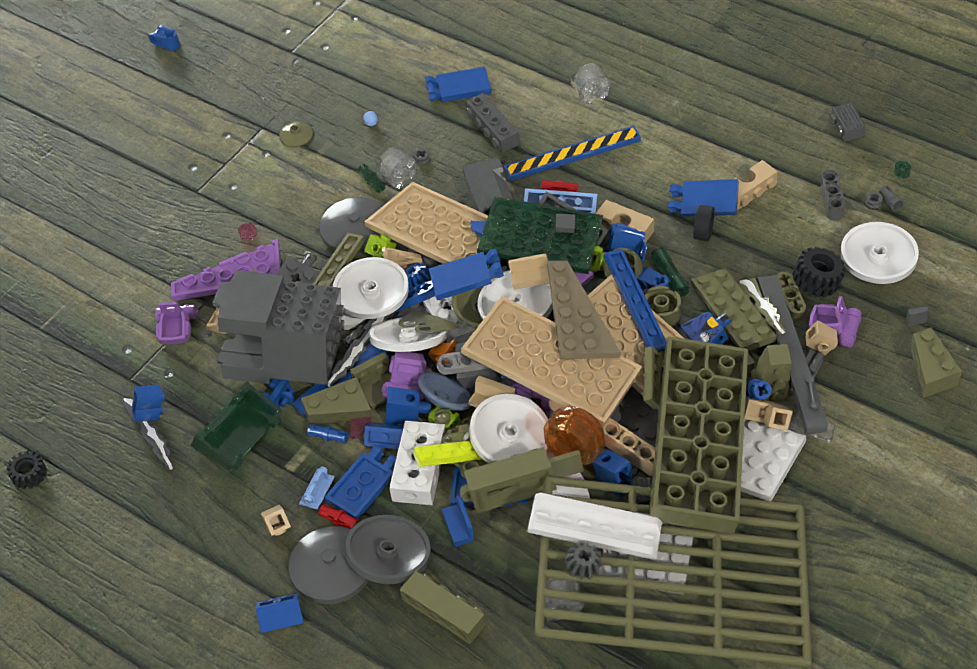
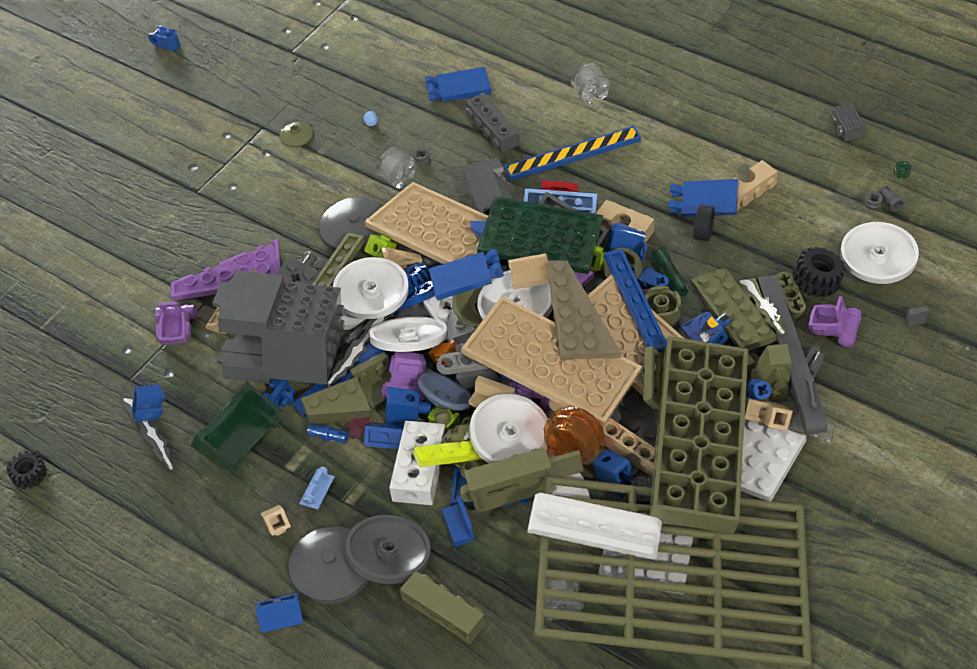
clear pink tile [238,223,257,240] -> none
red pin [318,504,360,529] -> none
blue tile [325,445,397,519] -> none
clear green pin [358,164,385,193] -> none
olive piece [398,311,460,333] -> none
dark grey tile [555,214,575,233] -> none
dark grey gear [565,541,603,580] -> none
tan brick [805,320,838,355] -> none
dark grey beam [820,170,845,221] -> none
olive wedge [910,328,962,398] -> none

